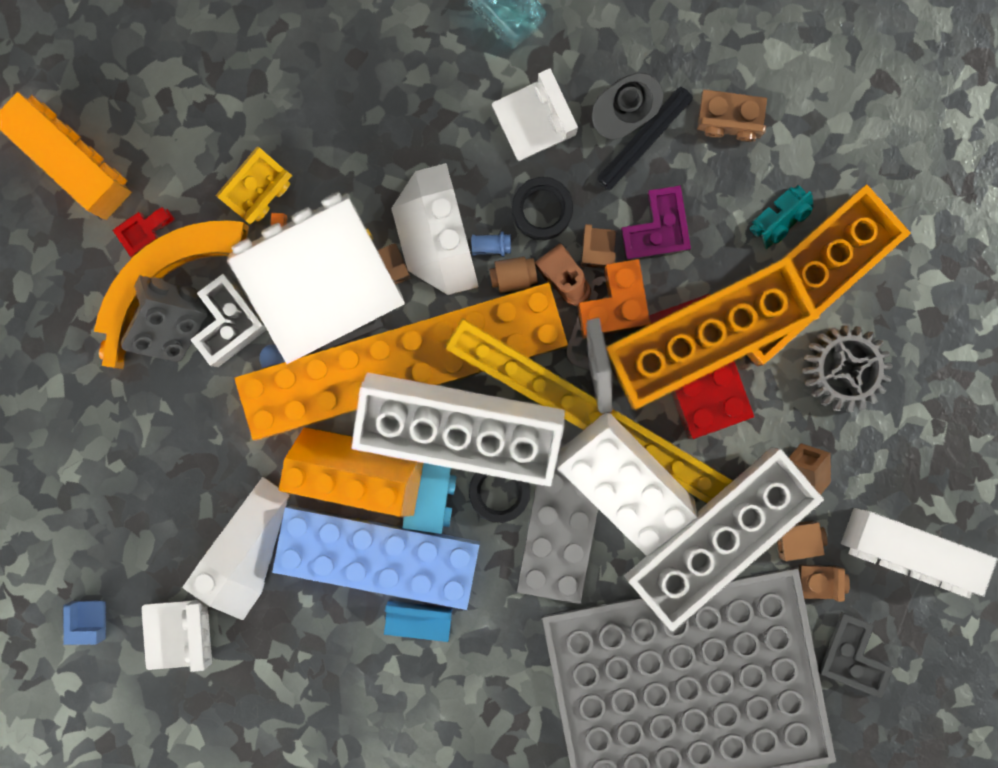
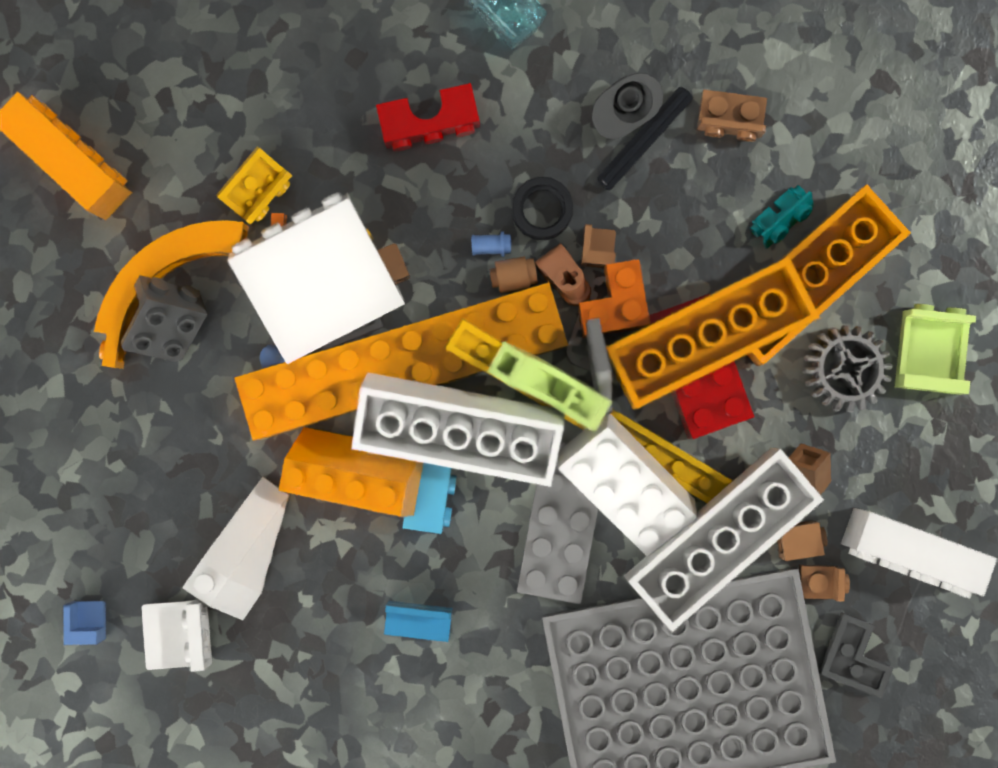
red plate [112,207,175,257] -> none
white brick [190,274,267,367] -> none
light blue brick [272,505,480,610] -> none
white wedge [391,163,479,295] -> none
black tyre [469,472,530,523] -> none
white bracket [492,68,578,161] -> none
magenta plate [621,185,691,261] -> none
none -> red arch [376,83,480,151]
none -> yellowish green arch [488,342,612,432]
none -> yellowish green panel [895,304,976,395]

